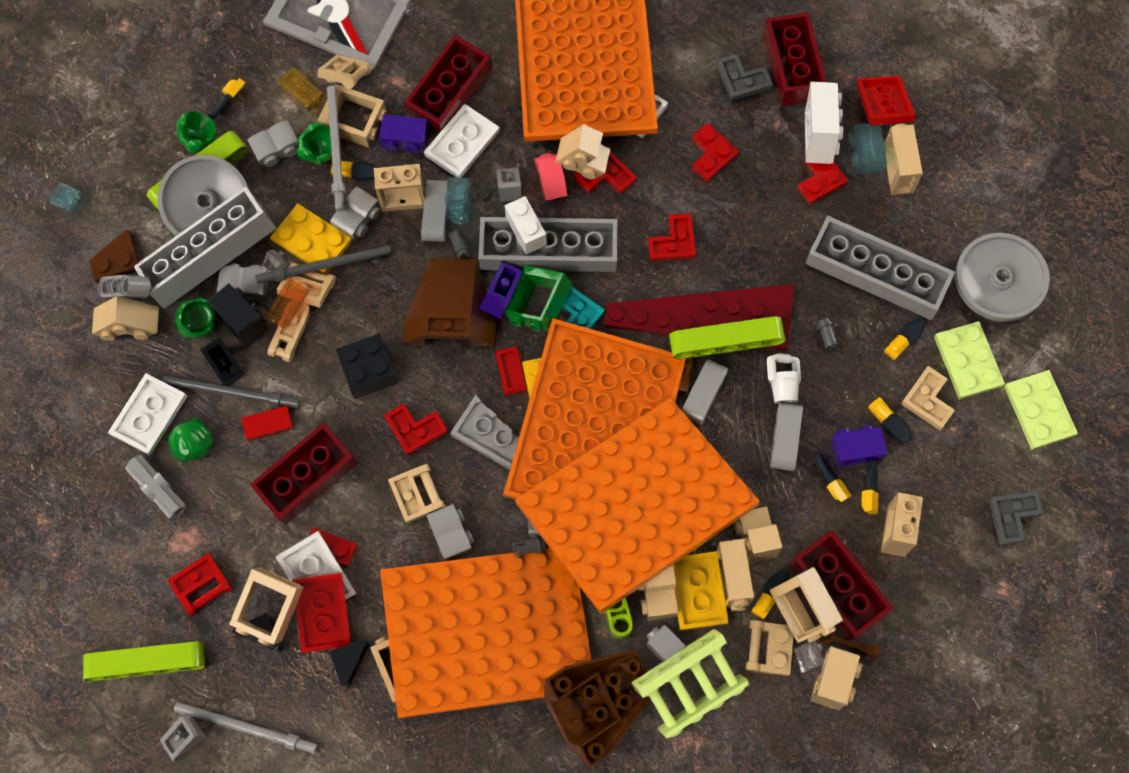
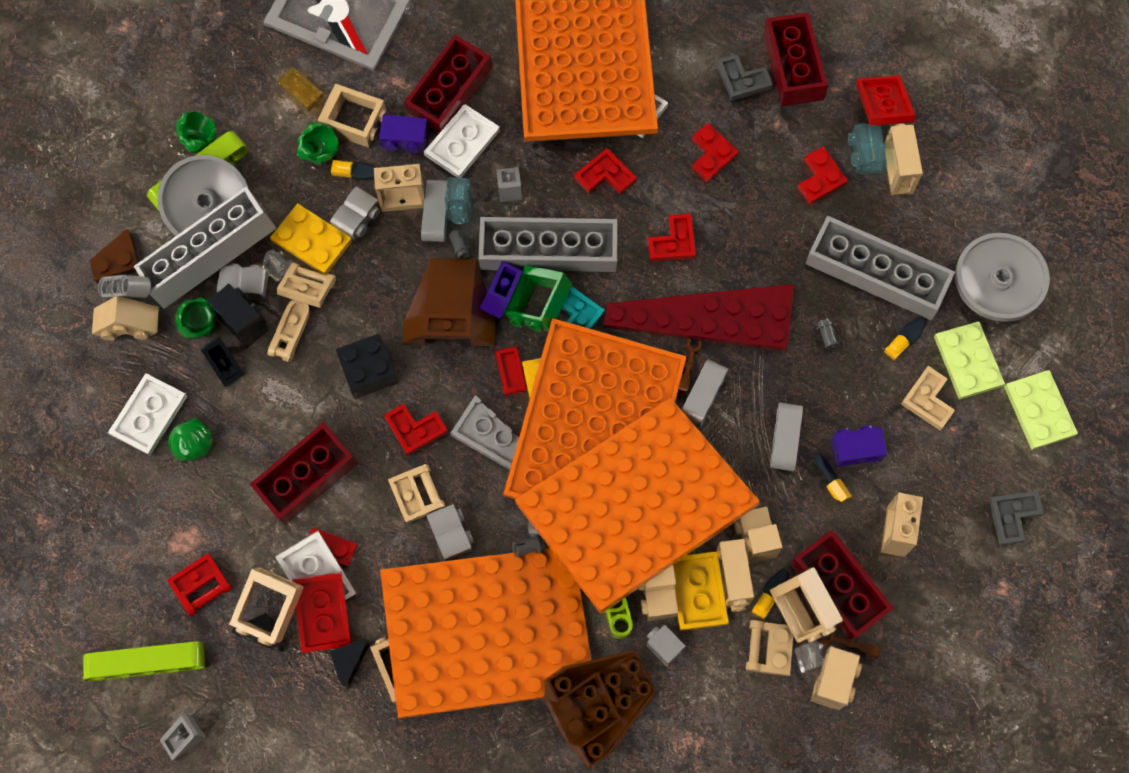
clear light blue plate [48,182,82,213] -> none
light grey piece [125,455,187,521] -> none
dark grey bar [163,375,300,408] -> none
light grey bar [174,702,318,754] -> none
piece [208,78,245,120] -> none
red tile [241,406,293,441] -> none
light grey brick [248,120,299,168] -> none
dark grey bar [255,245,391,284] -> none
clear orange tile [265,278,310,329] -> none
tan plate [318,55,372,89] -> none
light grey bar [327,86,346,212] -> none
white brick [505,196,547,255] -> none
coral brick [534,153,567,201] -> none
tan brick [556,124,610,179] -> none
yellowish green fence [631,629,750,738] -> none
lime beam [669,316,786,359] -> none
white piece [767,353,801,404] -> none
white brick [804,82,843,164] -> none
piece [861,461,878,515] -> none
piece [868,397,912,444] -> none

